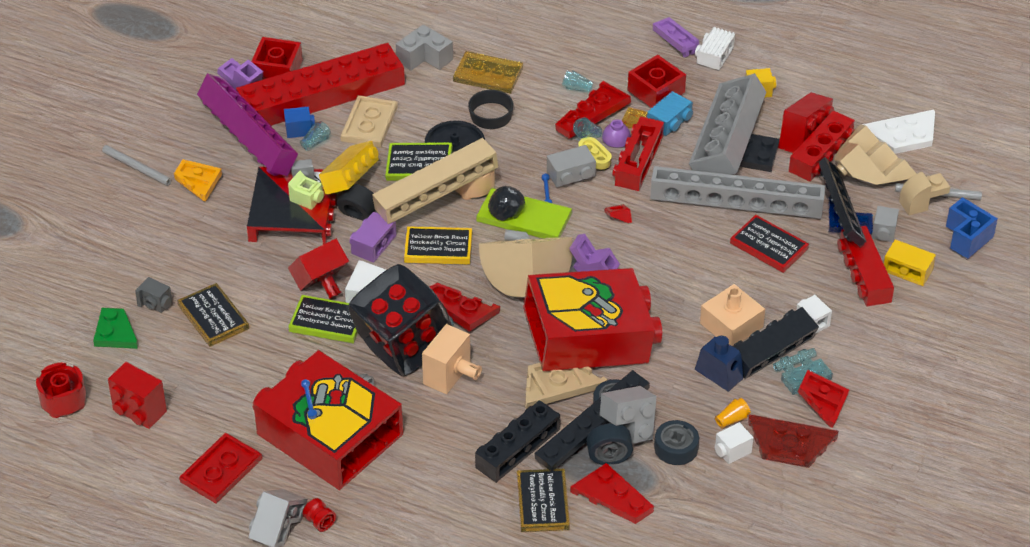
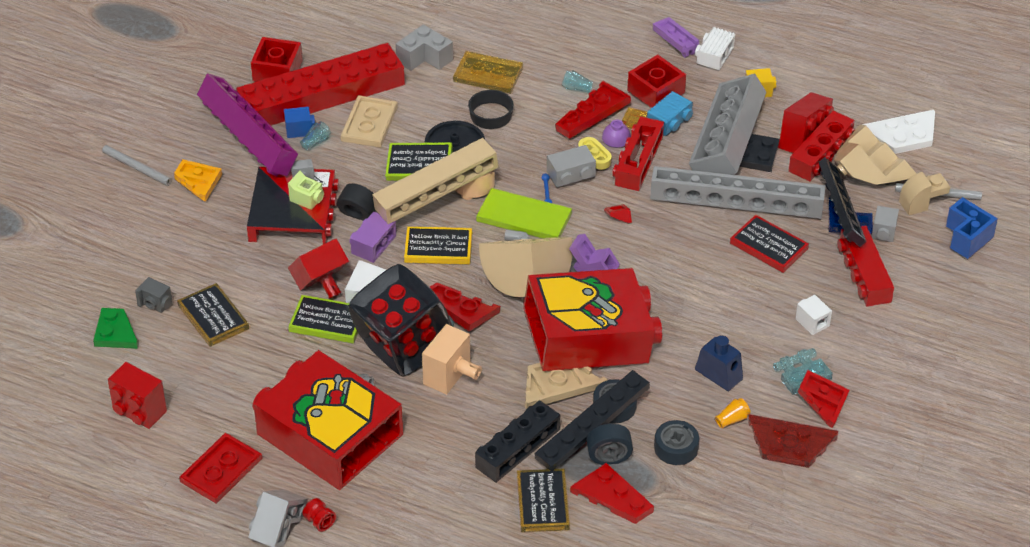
red brick [36,362,86,418] -> none
medium lavender brick [217,58,263,90] -> none
blue hinge [301,379,317,419] -> none
yellow brick [319,141,379,194] -> none
black hair [488,186,525,221] -> none
clear light blue cone [573,118,602,138] -> none
light grey brick [600,386,657,443] -> none
light nougat brick [700,284,765,346] -> none
white brick [714,422,753,464] -> none
black brick [733,307,819,379] -> none
yellow brick [884,239,936,286] -> none

